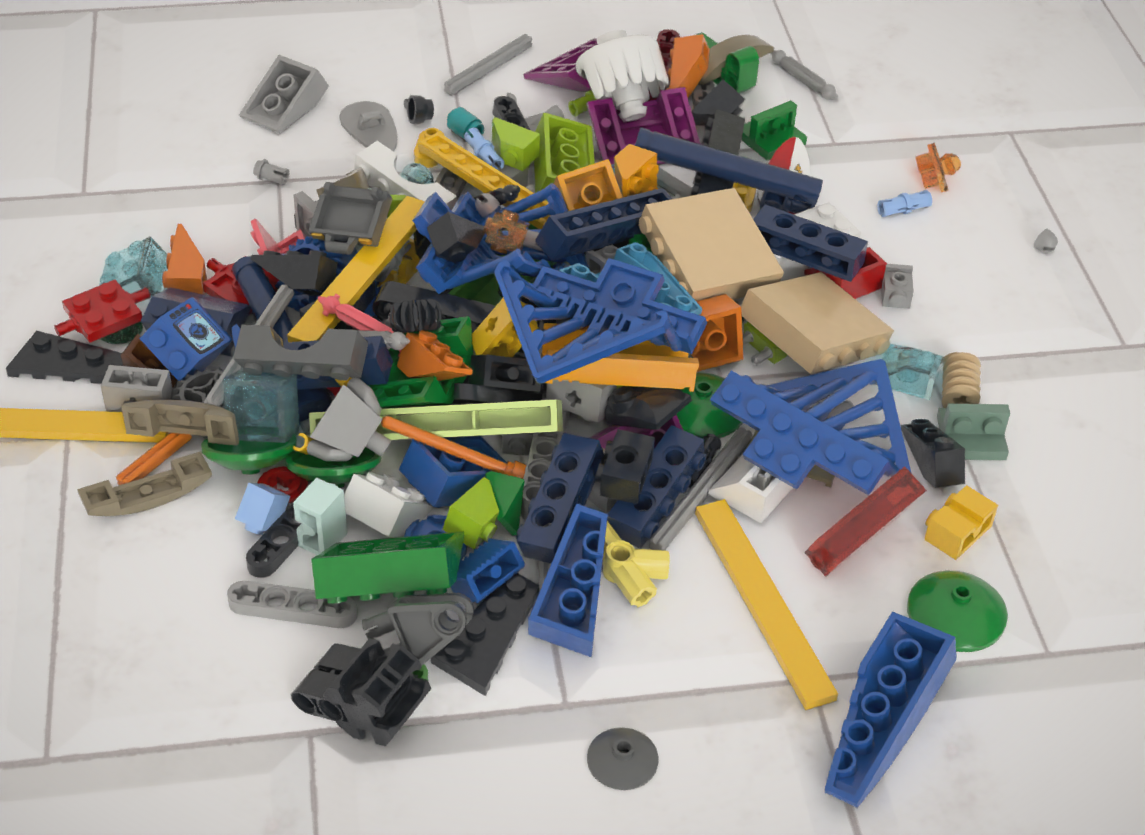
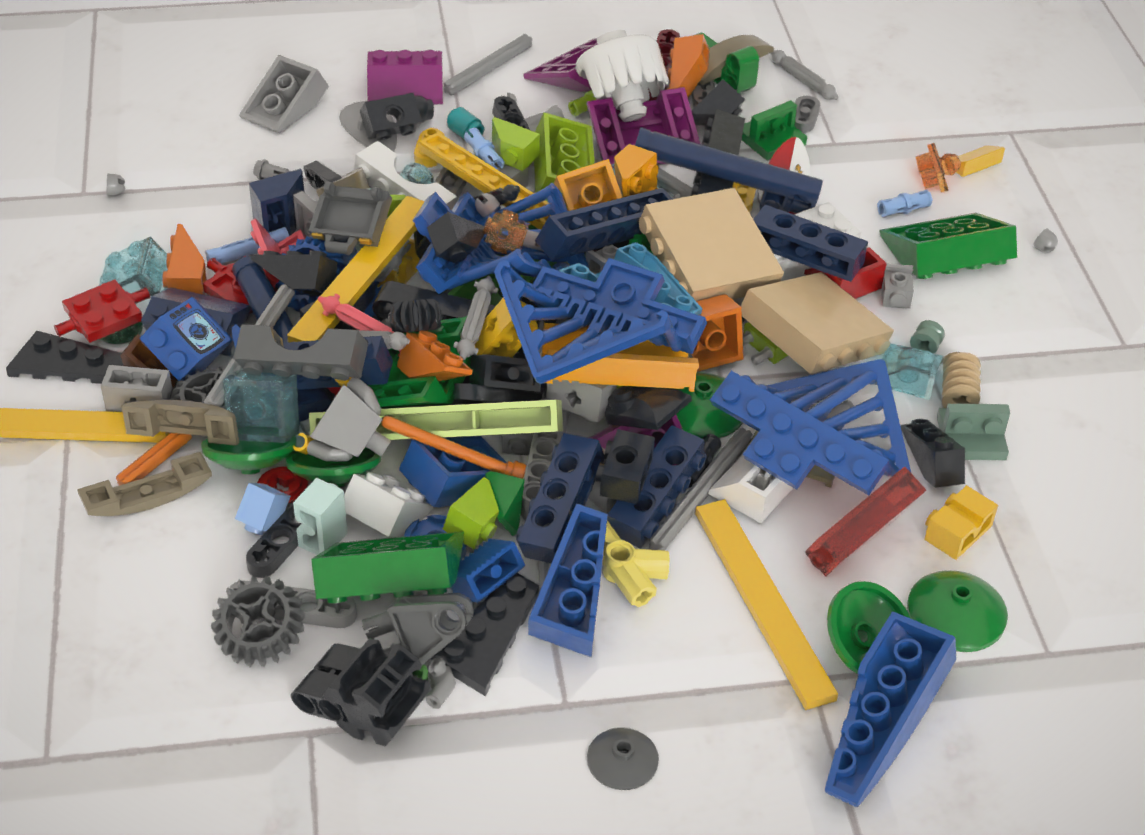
none -> light grey hinge [107,173,126,195]
none -> light blue pin [205,227,289,264]
none -> dark grey gear [211,575,305,668]
none -> dark blue slope [249,169,304,236]
none -> black beam [303,160,342,190]
none -> black brick [360,93,422,141]
none -> magenta slope [367,50,443,104]
none -> light grey arm [426,658,456,709]
none -> light grey wheel [453,276,498,360]
none -> flat silver plate [795,96,820,133]
none -> green dish [827,581,911,674]
none -> green slope [880,213,1017,279]
none -> sand green wheel [910,320,945,357]
none -> yellow slope [946,146,1005,177]

